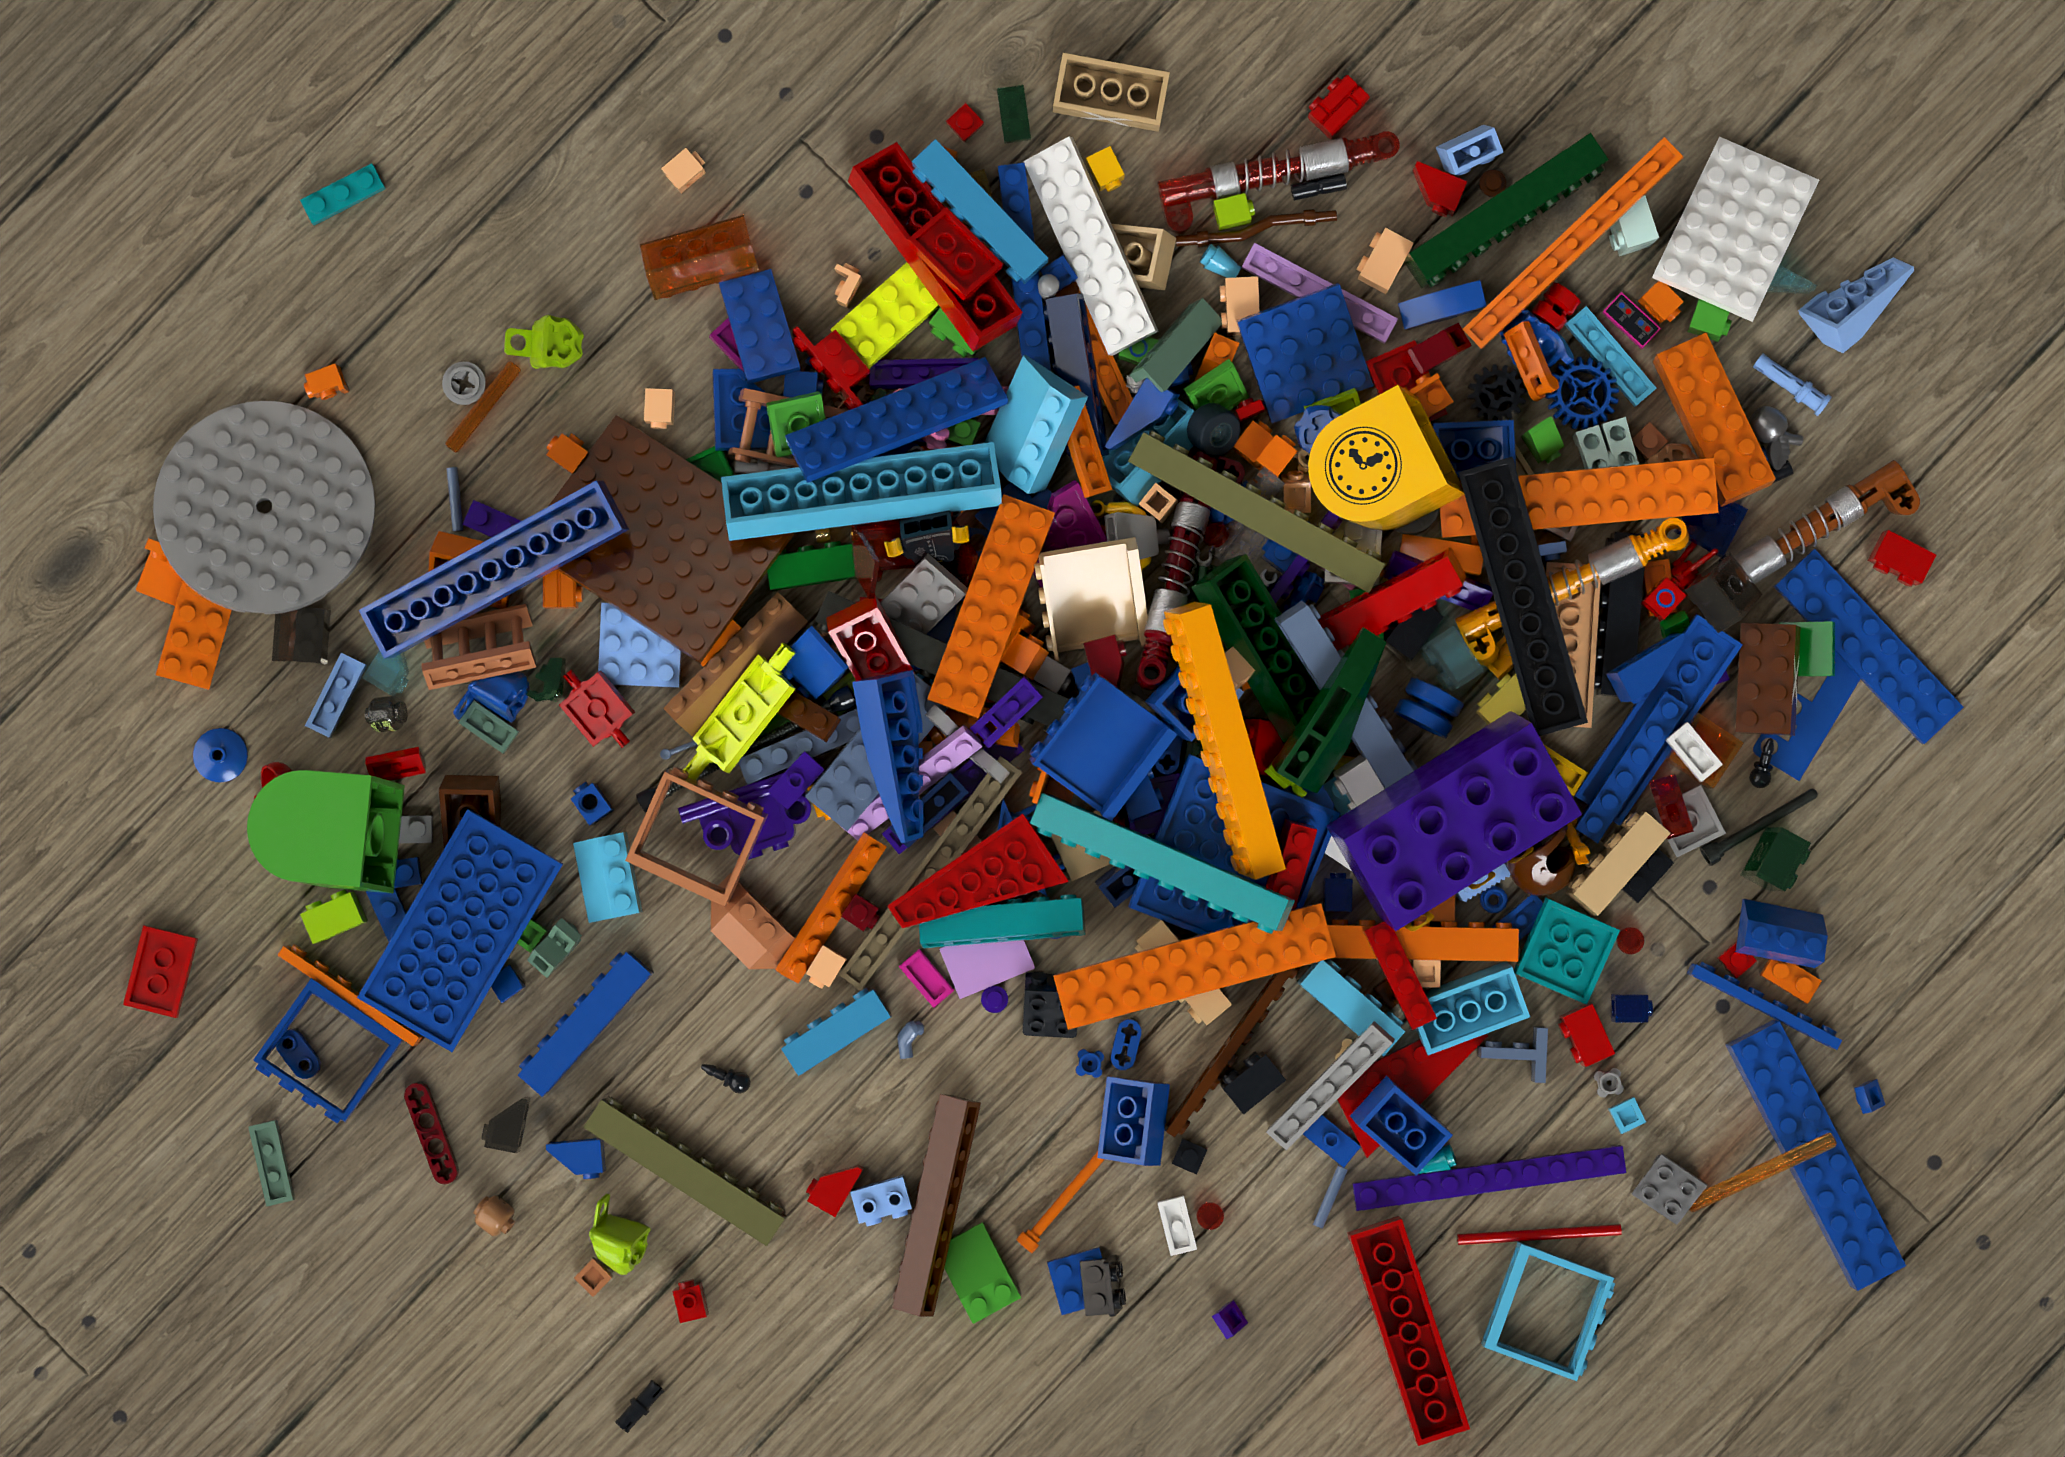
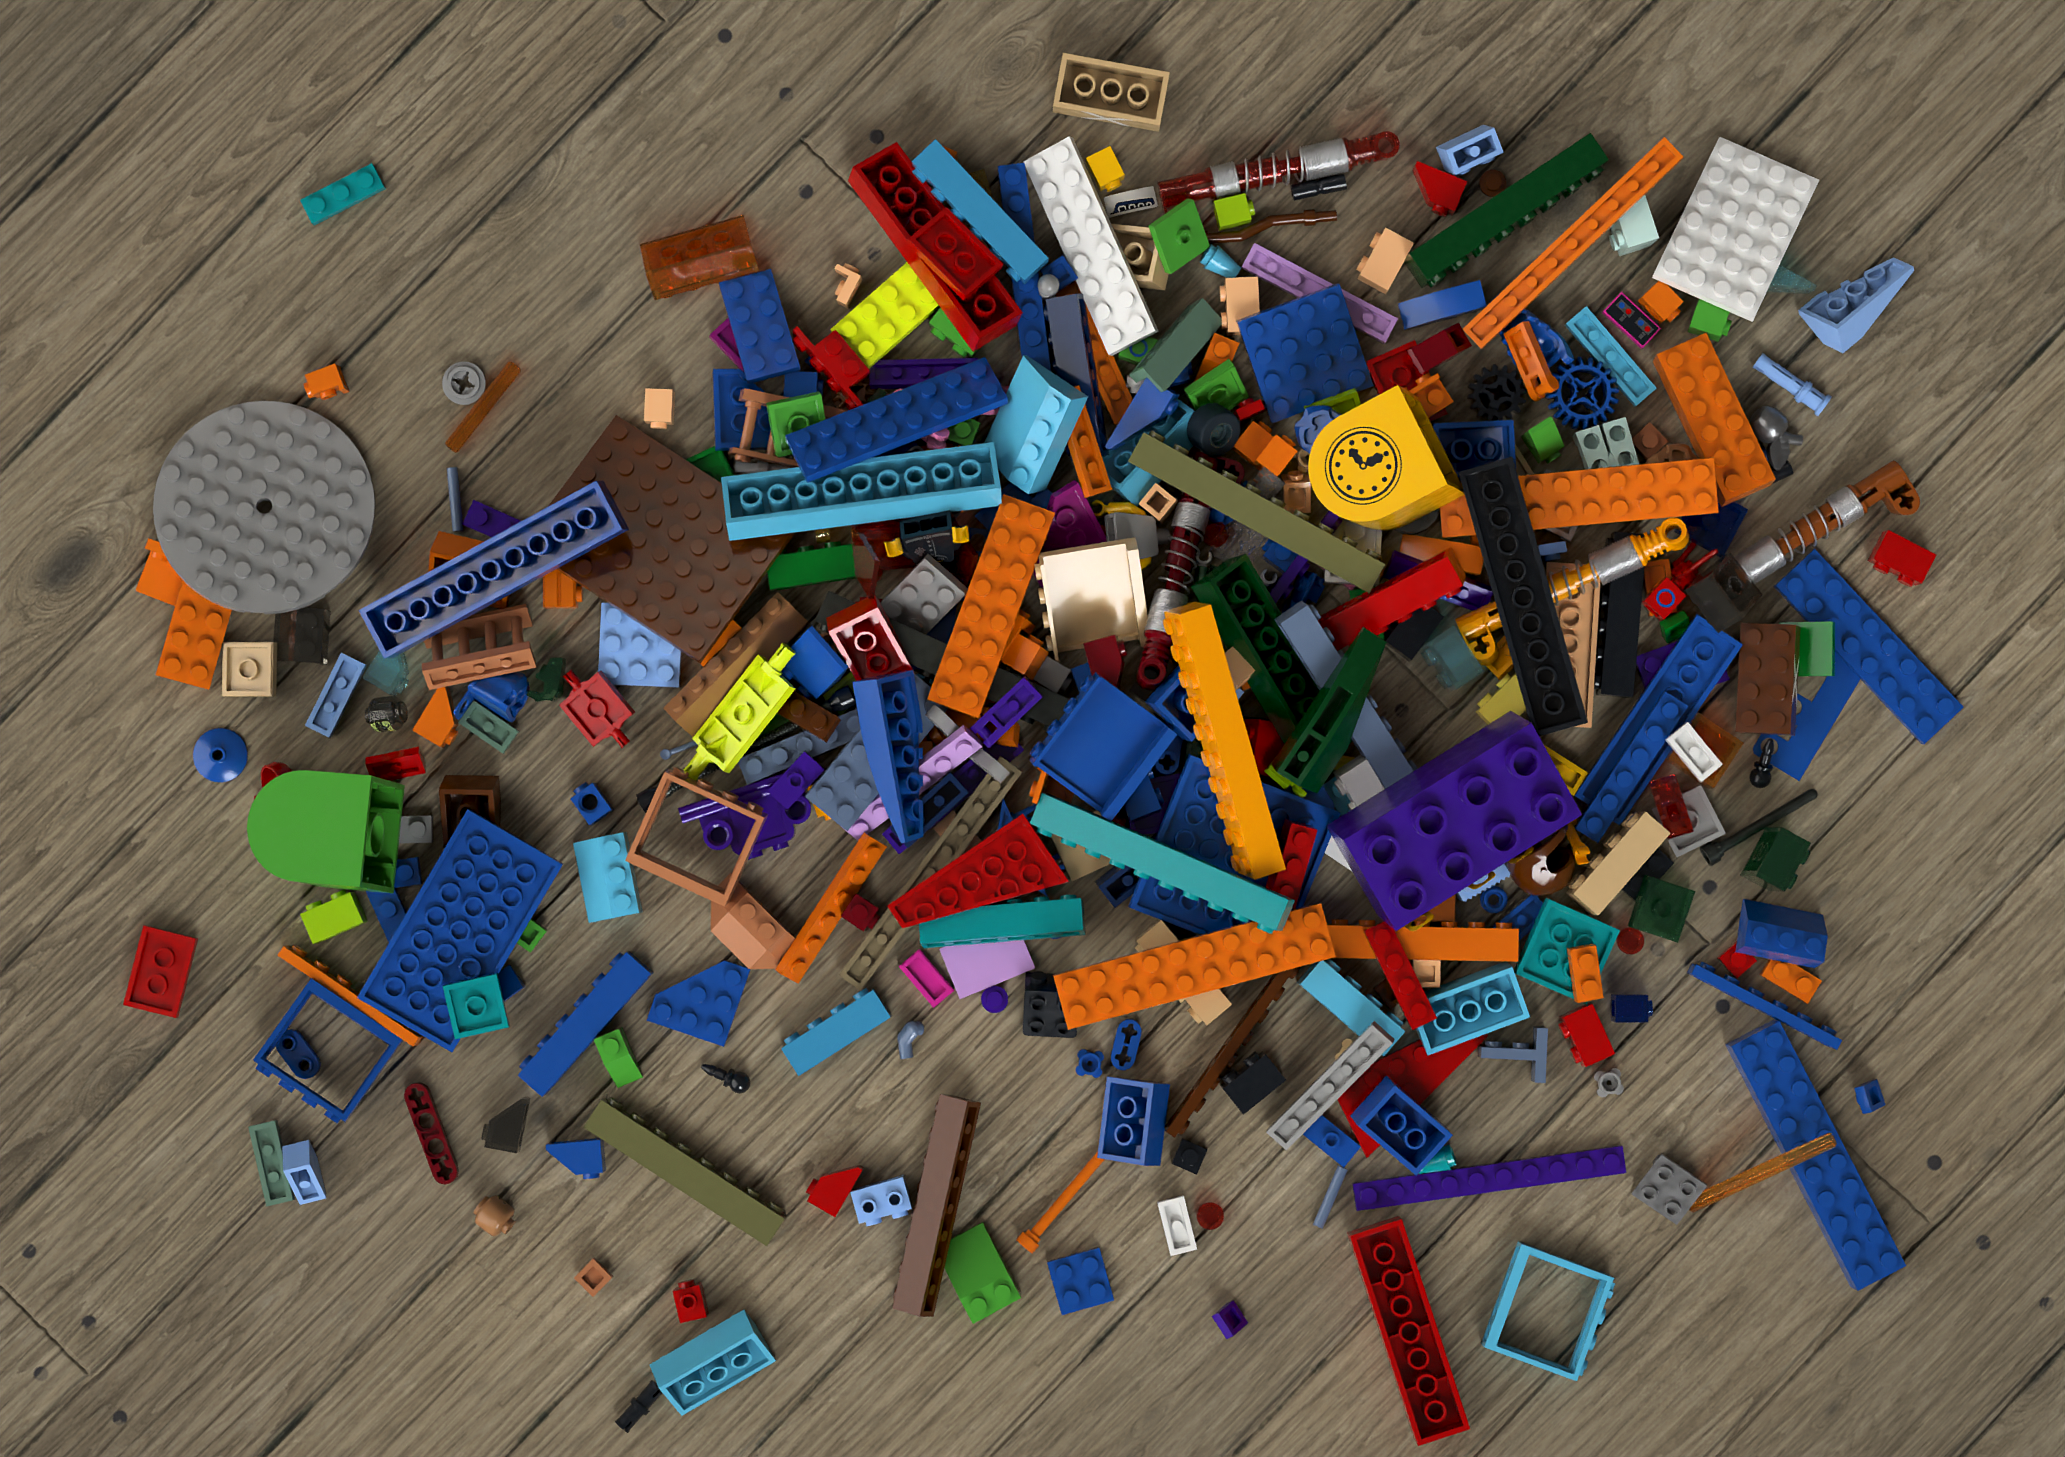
lime piece [504,315,584,369] -> none
sand green brick [527,918,582,978] -> none
orange brick [546,433,589,474] -> none
lime piece [589,1193,651,1275] -> none
light nougat brick [661,148,706,194] -> none
light nougat brick [806,945,847,989] -> none
red plate [946,103,984,143] -> none
clear green plate [997,85,1031,144] -> none
black bracket [1080,1255,1126,1317] -> none
red brick [1308,75,1370,139] -> none
clear blue brick [1323,873,1353,912] -> none
blue wheel [1393,677,1464,739] -> none
red piece [1457,1224,1622,1245] -> none
red wheel [1531,282,1581,333] -> none
blue slope [1606,633,1685,704] -> none
medium azure plate [1608,1097,1646,1134] -> none
none -> tan tile [222,642,277,697]
none -> light blue slope [282,1140,326,1205]
none -> orange slope [413,686,458,748]
none -> teal plate [443,973,510,1039]
none -> bright green slope [594,1027,643,1088]
none -> blue plate [647,960,751,1047]
none -> medium azure slope [650,1310,776,1416]
none -> white sticker [1104,186,1158,218]
none -> bright green plate [1148,198,1210,274]
none -> orange plate [1567,943,1604,1003]
none -> clear green plate [1627,875,1695,943]

